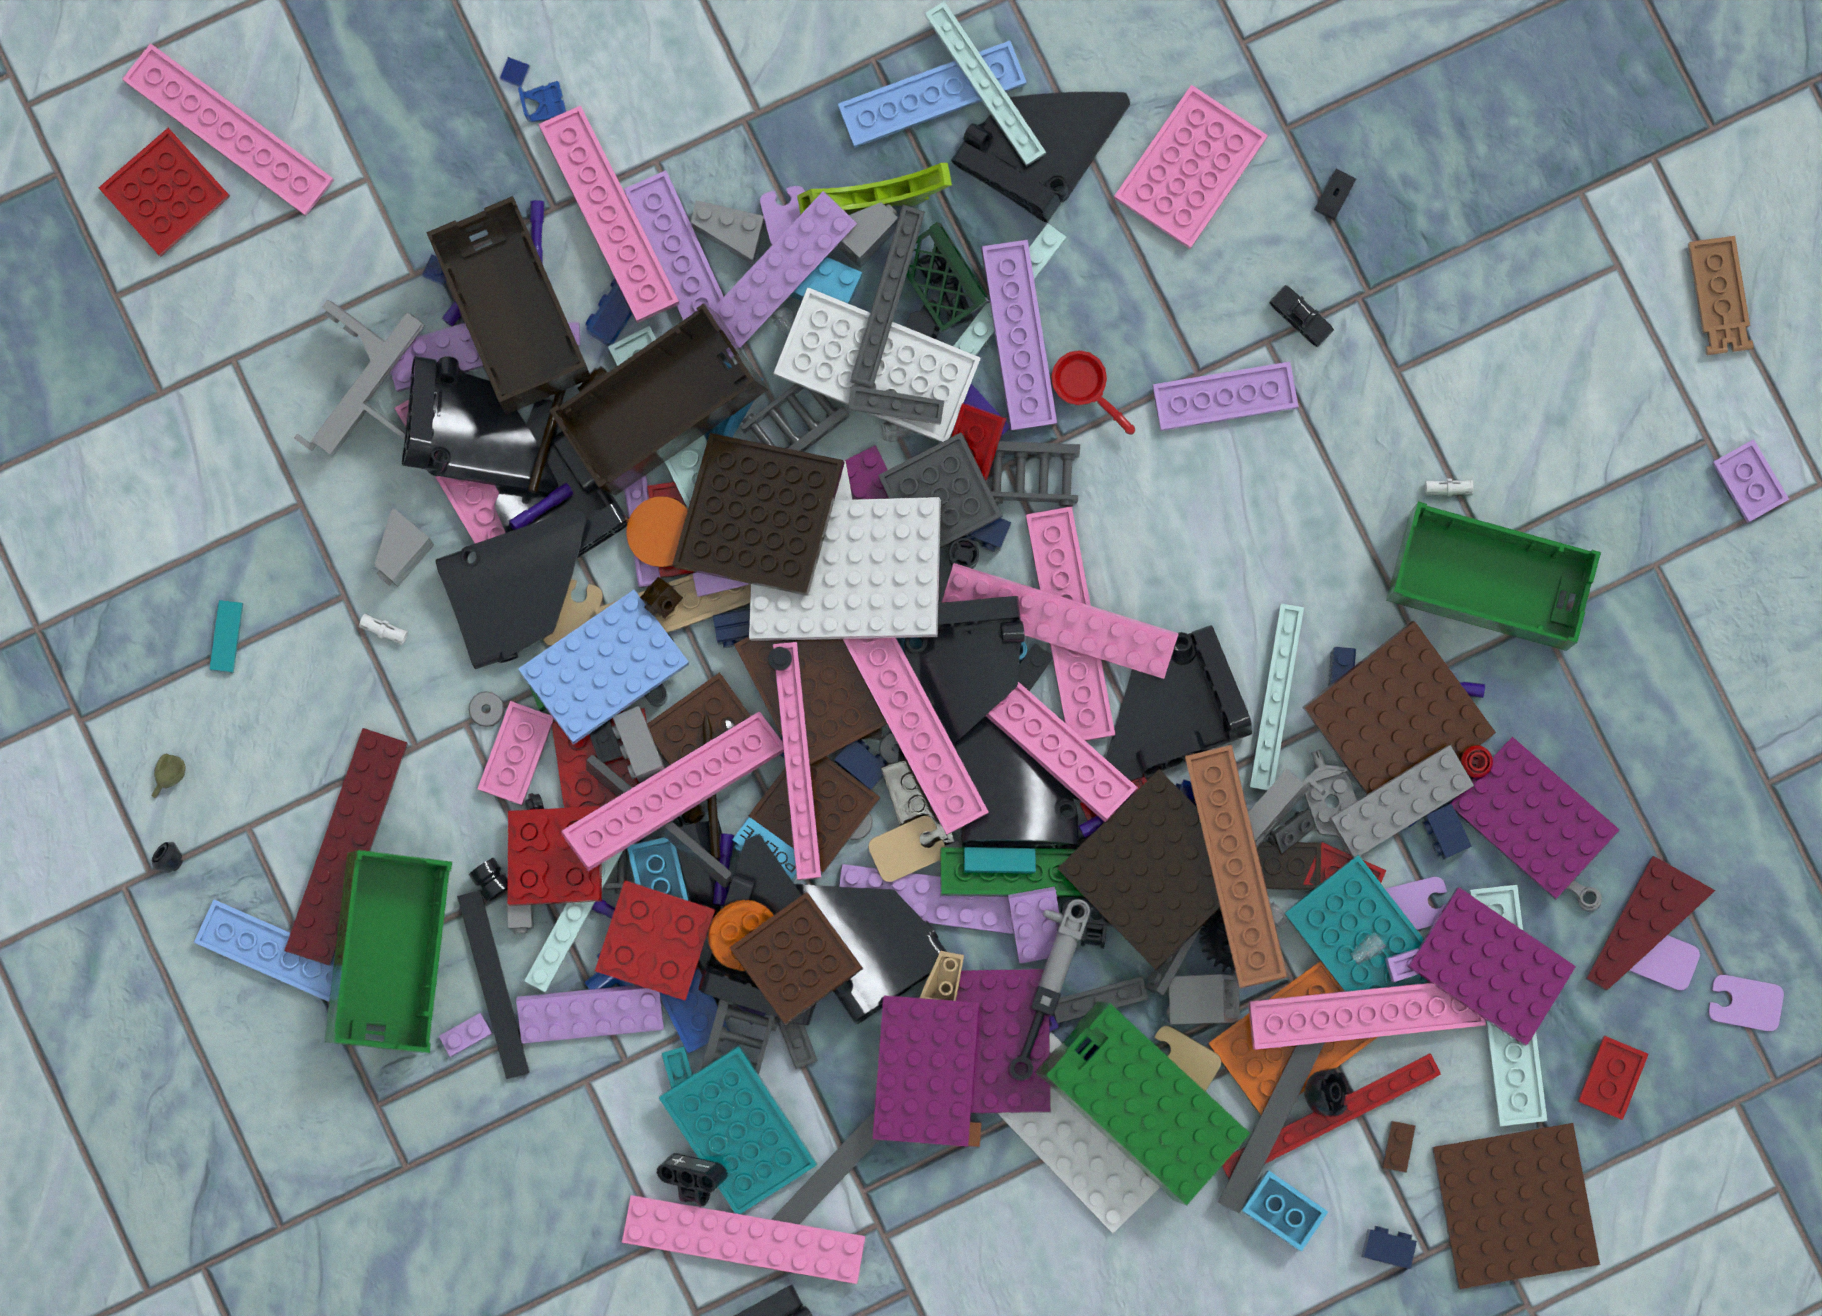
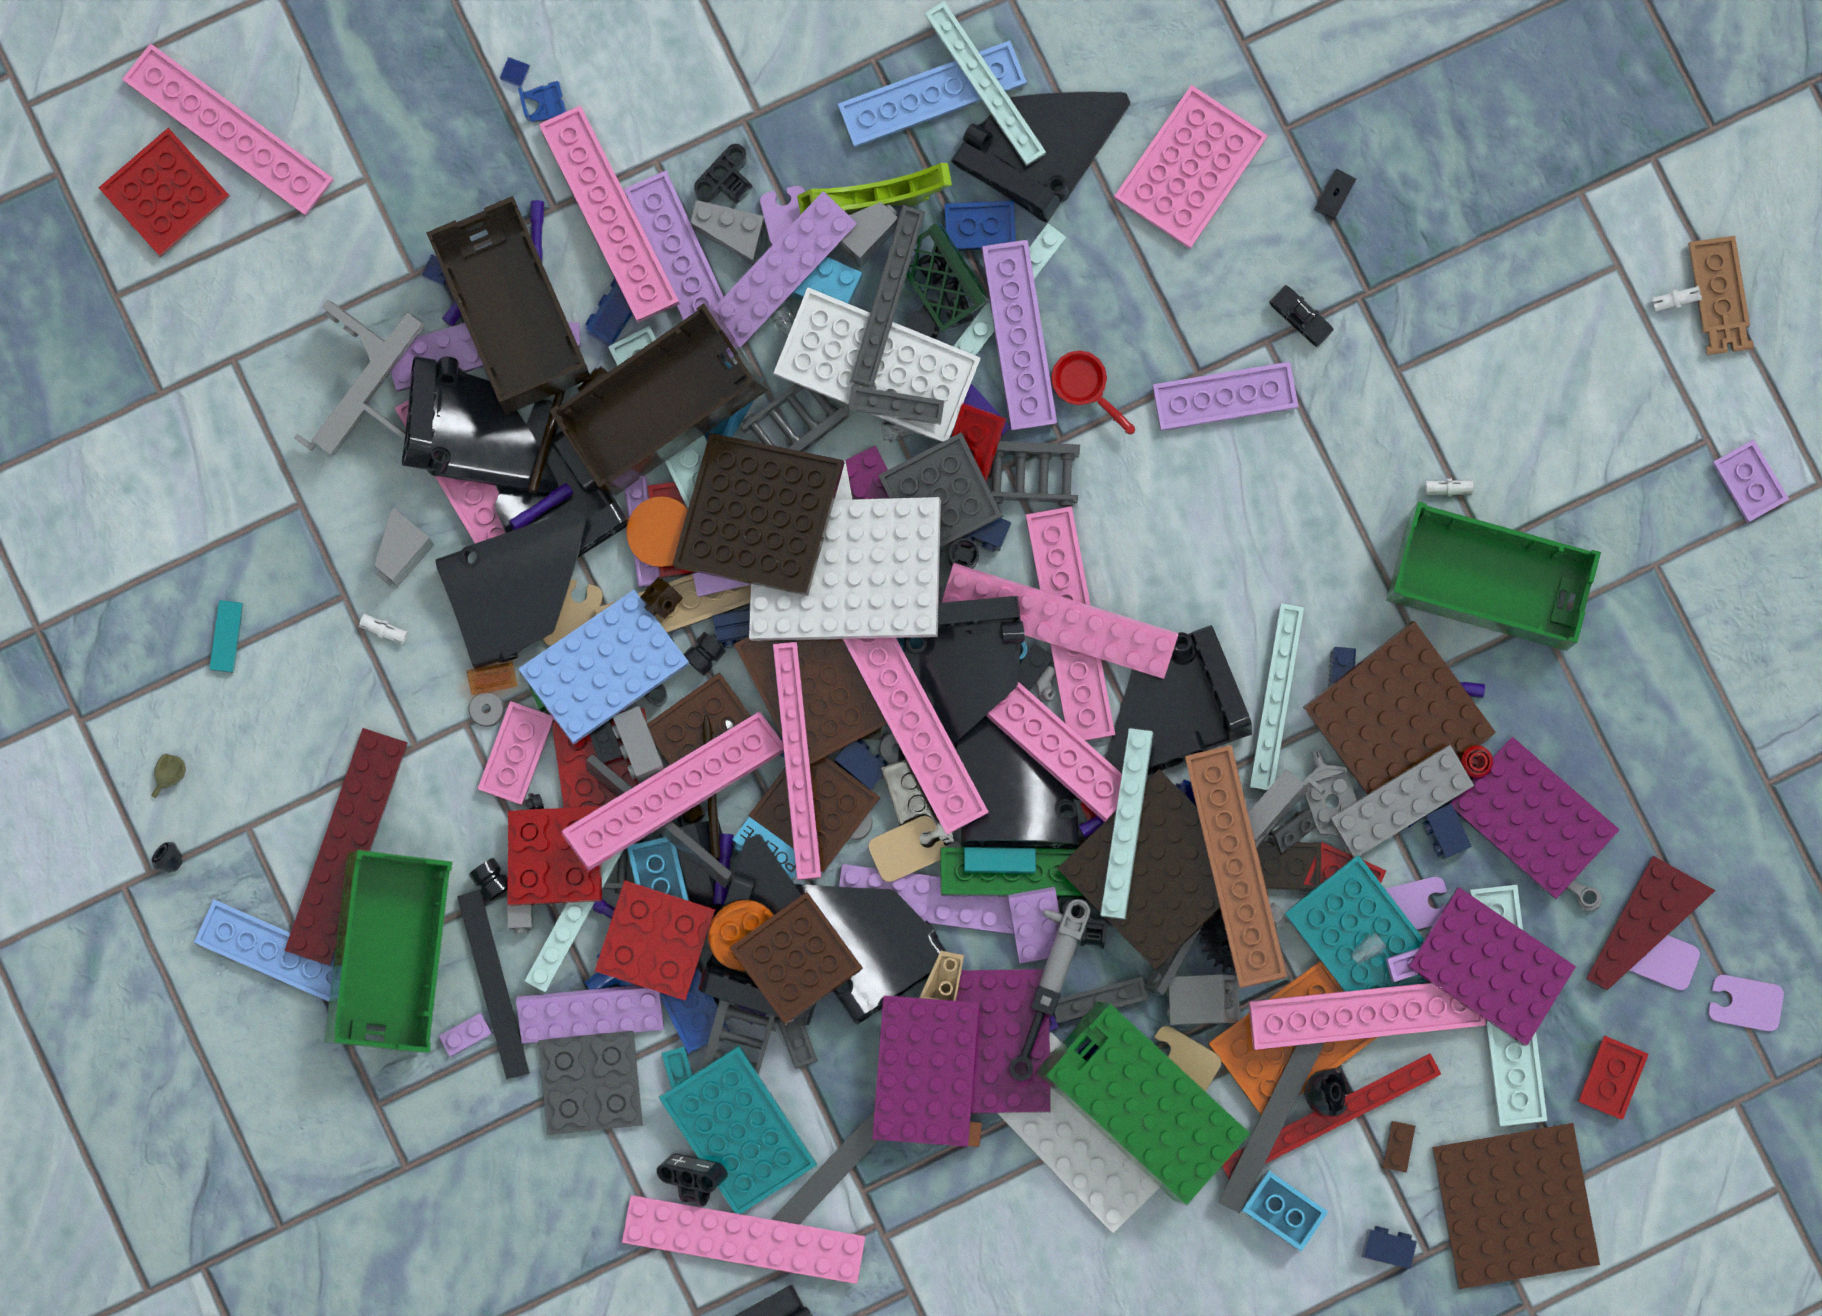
black plate [768,647,792,671] -> none
none -> clear orange plate [467,662,518,695]
none -> dark grey piece [539,1031,643,1135]
none -> black wheel [683,632,726,676]
none -> black beam [694,144,753,204]
none -> blue plate [944,201,1016,250]
none -> light grey arm [1036,665,1056,701]
none -> light aqua plate [1101,728,1153,920]
none -> white pin [1653,286,1702,312]

